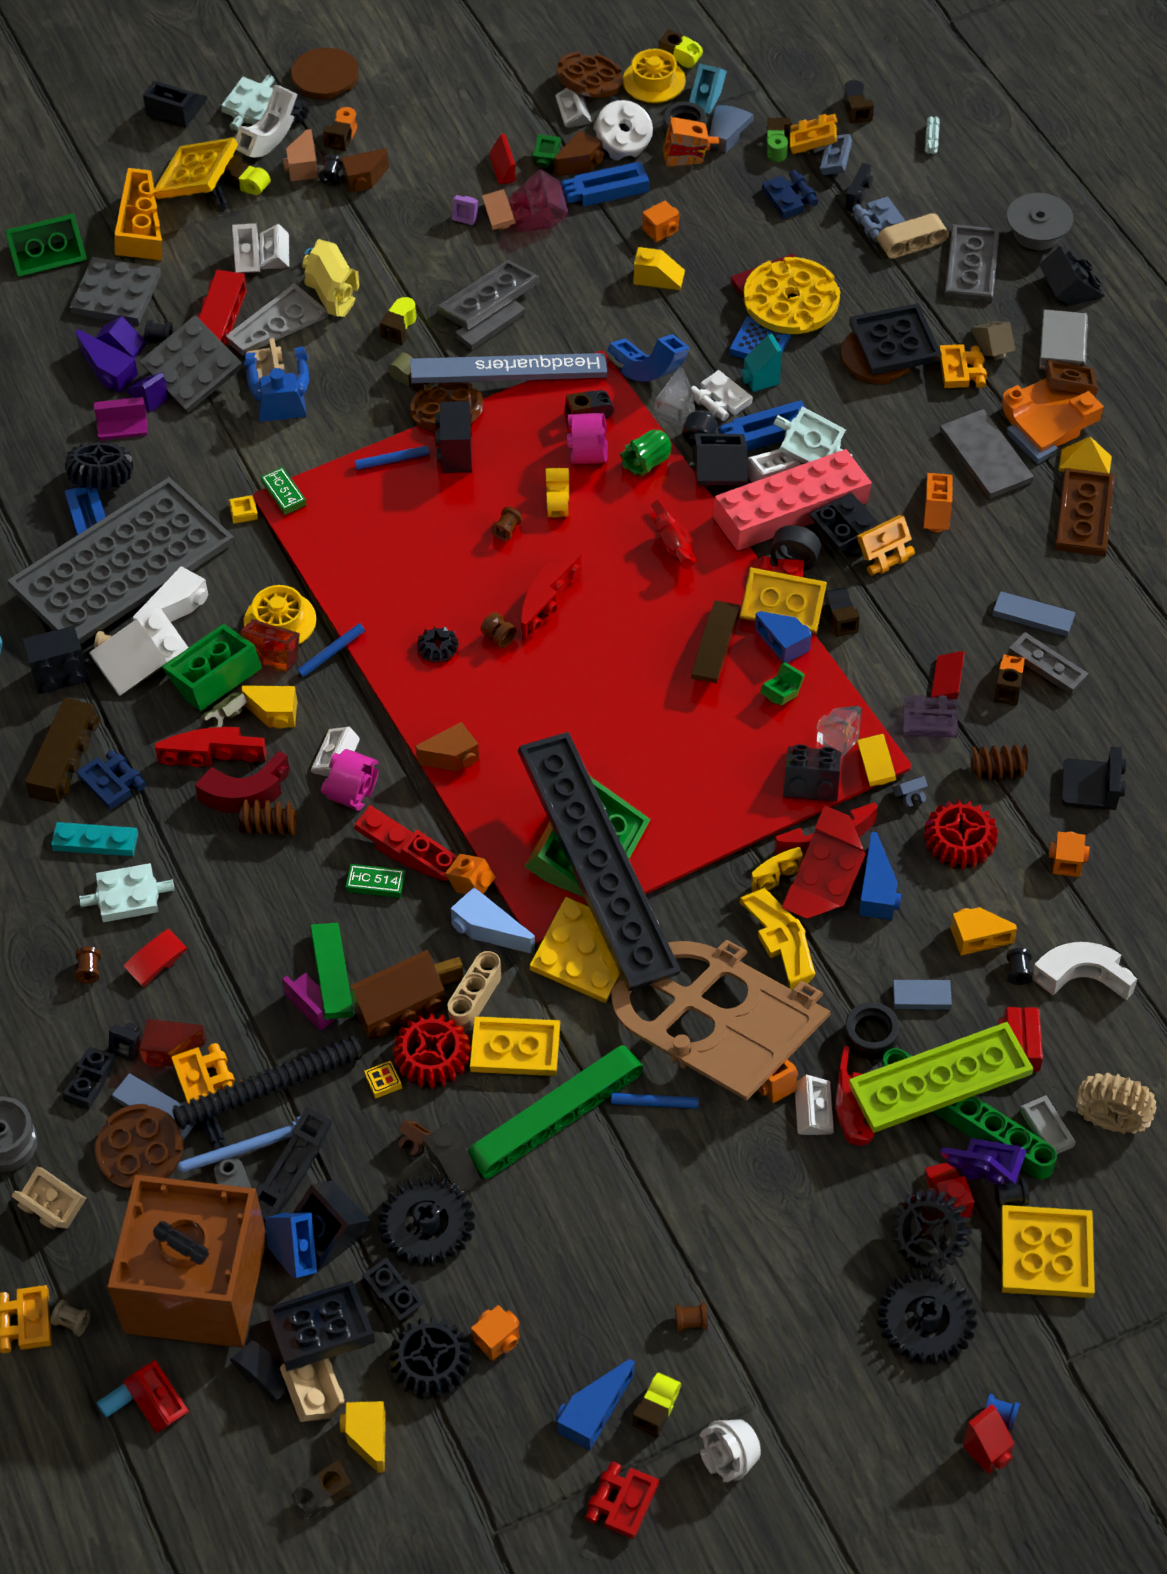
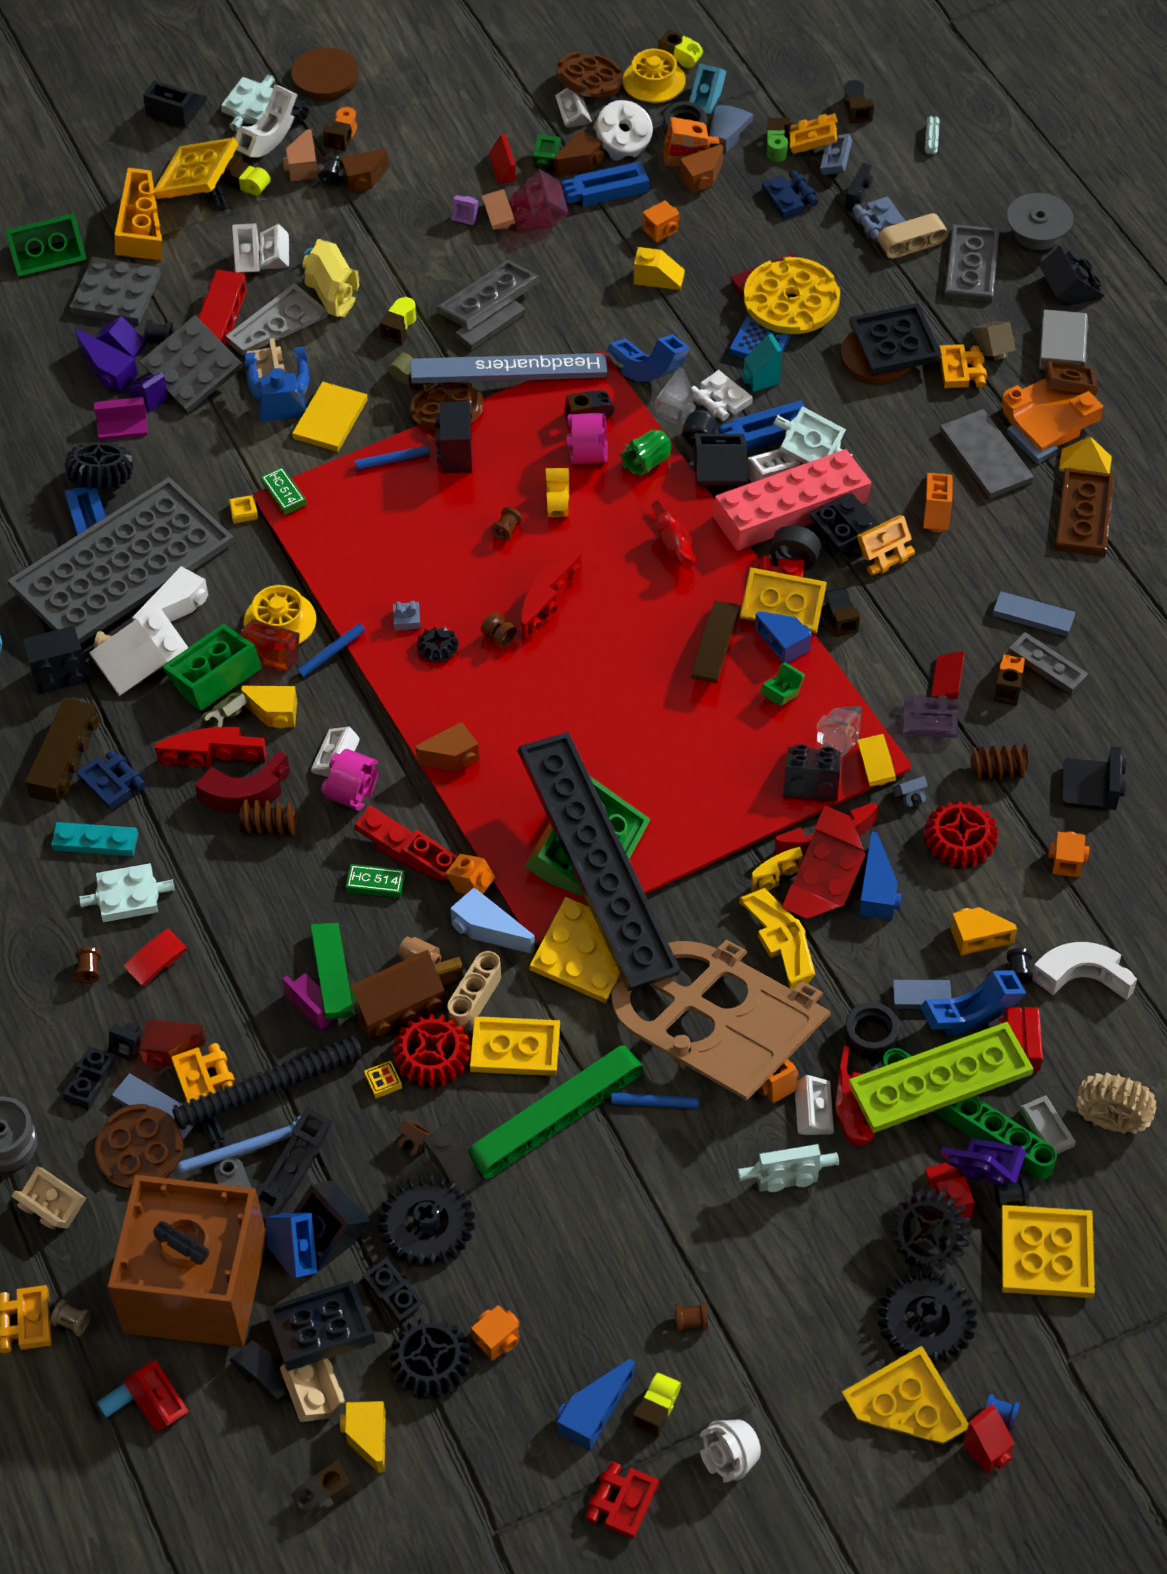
none -> yellow tile [292,382,368,452]
none -> sand blue tile [393,600,421,631]
none -> medium nougat brick [398,937,442,964]
none -> dark orange slope [680,145,723,193]
none -> light aqua plate [738,1144,839,1192]
none -> yellow plate [842,1346,968,1445]
none -> blue arch [920,970,1026,1036]

